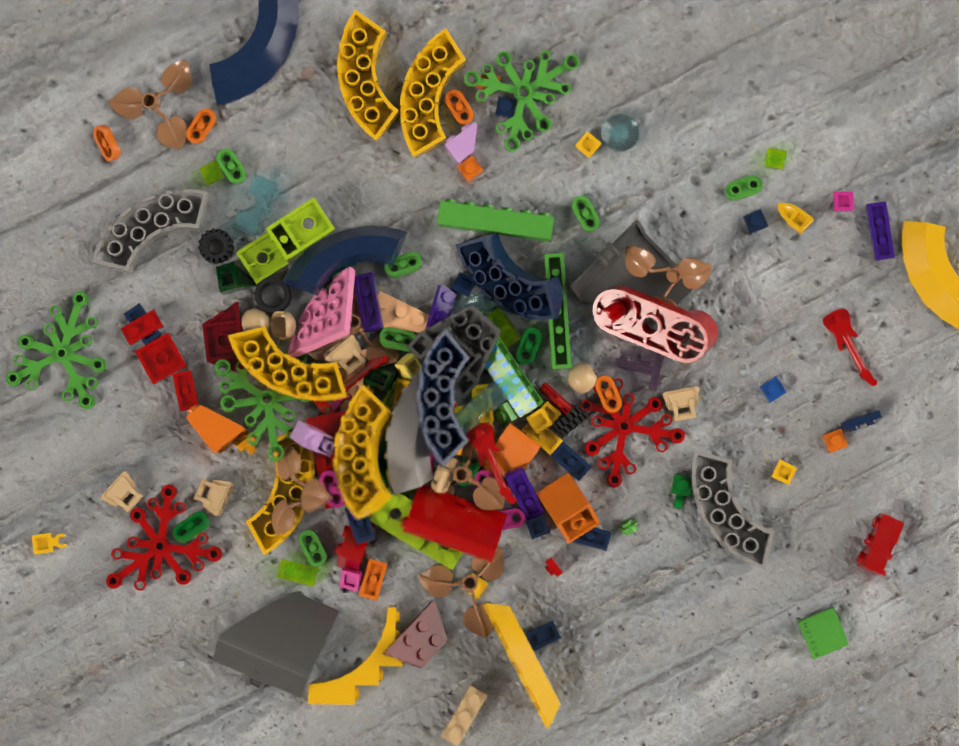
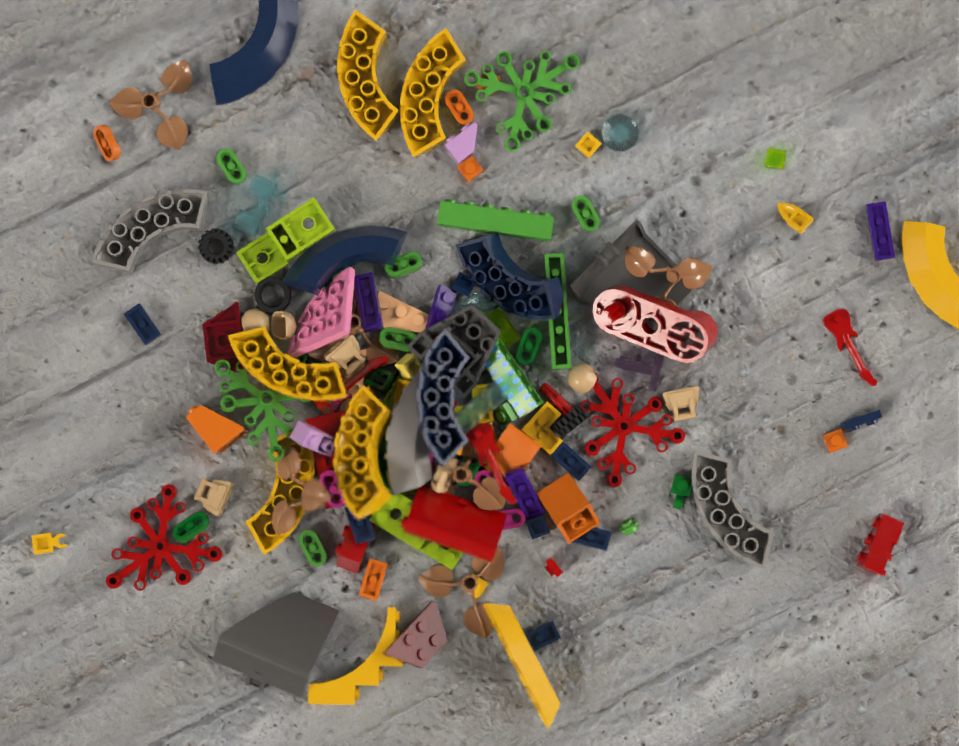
bright green plant [6,291,107,409] -> none
tan piece [100,471,144,513] -> none
red plate [120,309,164,346] -> none
red plate [135,333,187,385] -> none
red plate [172,370,199,412] -> none
orange plate [186,108,216,145] -> none
clear neon green plate [199,160,225,186] -> none
dark green slope [216,262,257,295] -> none
light orange tile [235,431,257,455] -> none
clear neon green plate [277,559,319,587] -> none
dark pink plate [339,567,362,592] -> none
tan arch [441,684,488,746] -> none
dark blue plate [495,96,517,119] -> none
yellow plate [526,408,553,434] -> none
orange plate [595,376,622,413] -> none
bright green plate [725,175,763,201] -> none
dark blue plate [742,209,768,235] -> none
blue plate [760,376,787,403] -> none
yellow plate [771,459,797,485] -> none
bright green slope [797,606,849,660] -> none
dark pink plate [833,191,854,212] -> none

